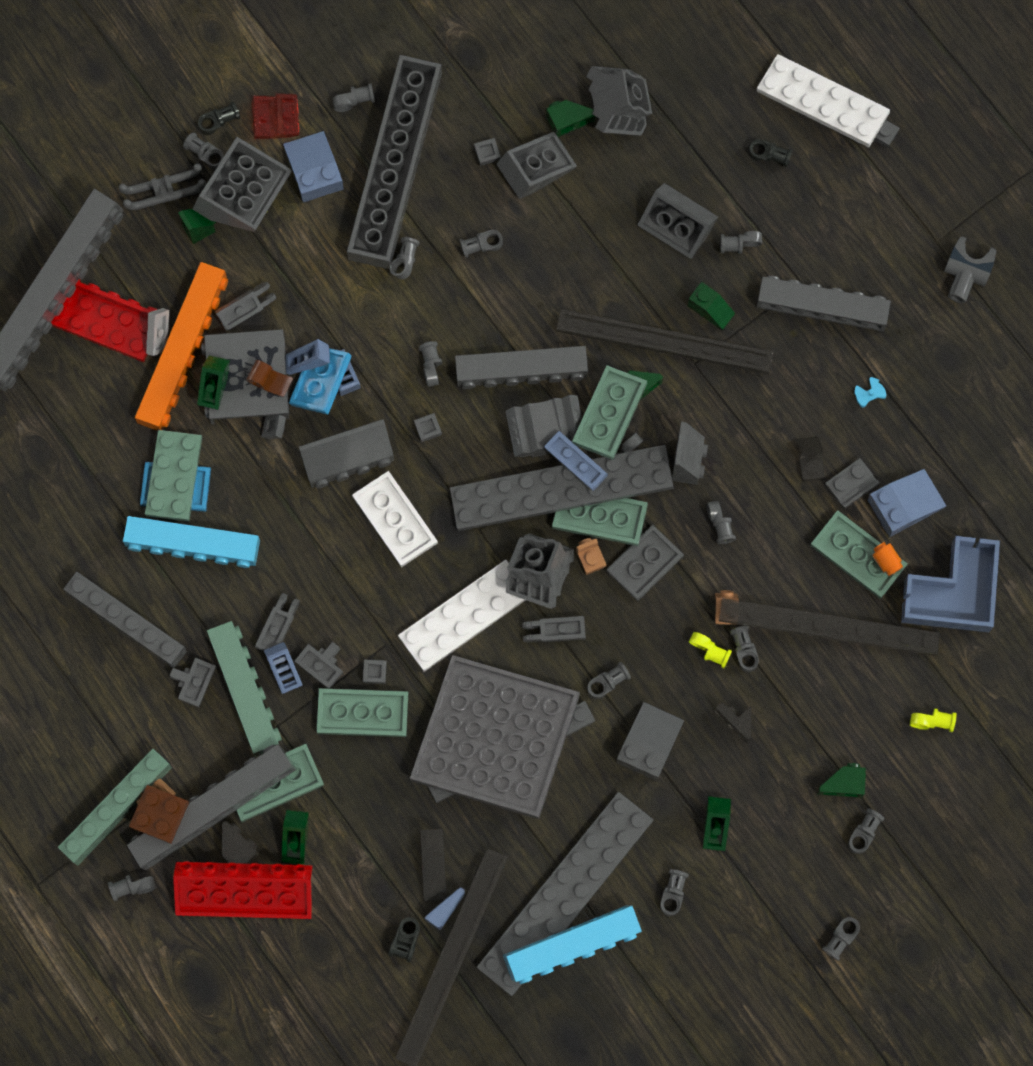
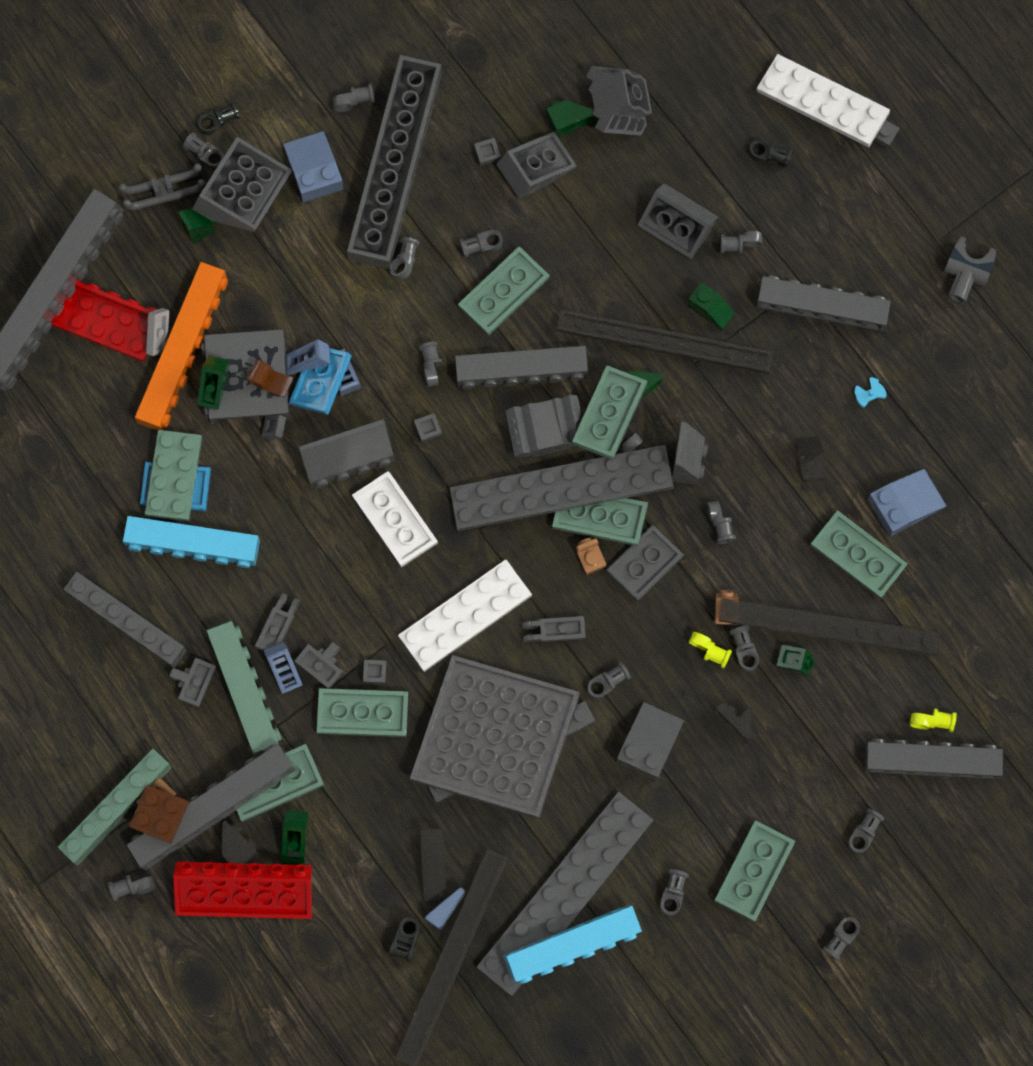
dark grey hinge [215,282,276,331] -> none
clear red slope [252,94,299,139] -> none
dark grey slope [506,533,574,609] -> none
sand blue plate [544,431,608,491] -> none
dark green slope [703,796,731,851] -> none
dark green slope [817,763,866,798] -> none
dark grey plate [825,458,879,510] -> none
orange brick [872,542,903,576] -> none
sand blue piece [901,536,1000,632] -> none
none -> sand green plate [458,246,550,336]
none -> sand green plate [714,820,795,922]
none -> dark green bracket [776,645,814,676]
none -> dark grey brick [865,739,1003,779]

